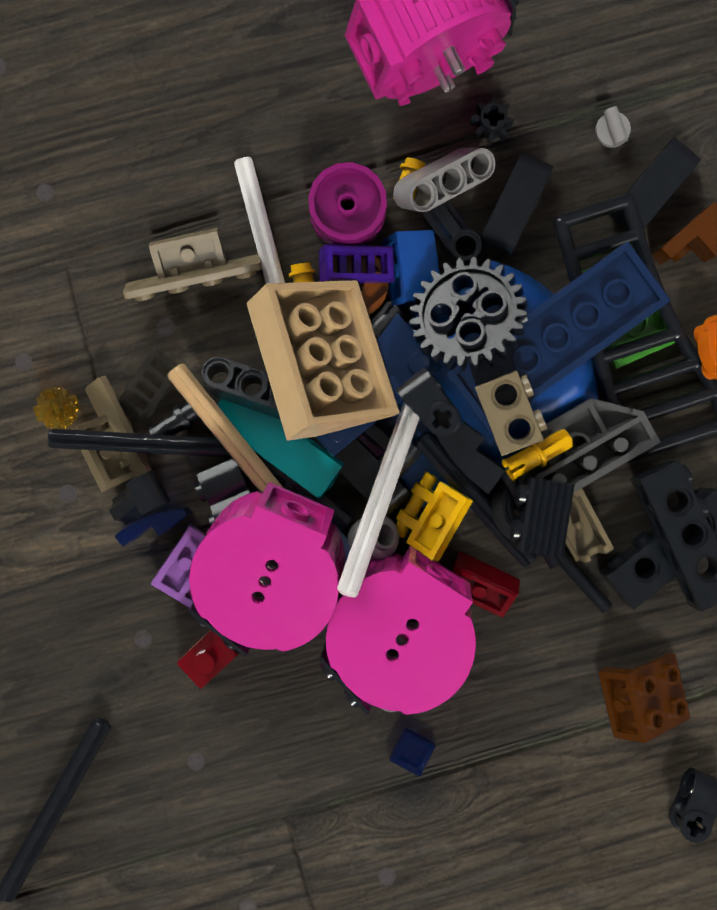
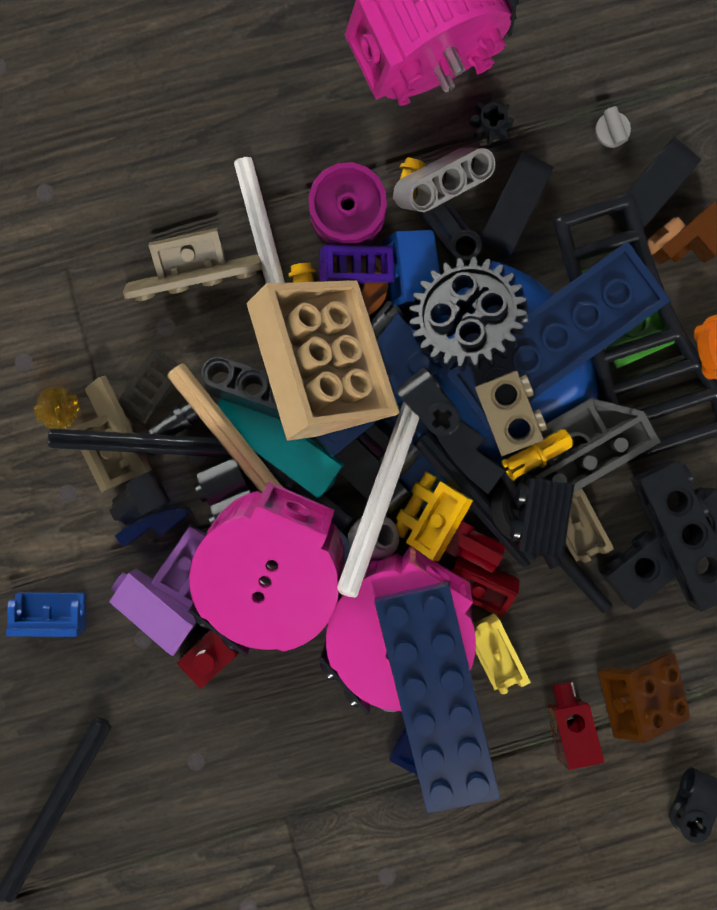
none -> blue hinge [6,592,86,637]
none -> medium lavender slope [109,568,198,656]
none -> dark blue plate [374,581,500,814]
none -> dark red piece [445,521,506,573]
none -> light yellow hinge [473,614,531,694]
none -> dark red torso [547,681,605,770]
none -> medium nougat tile [647,217,686,255]

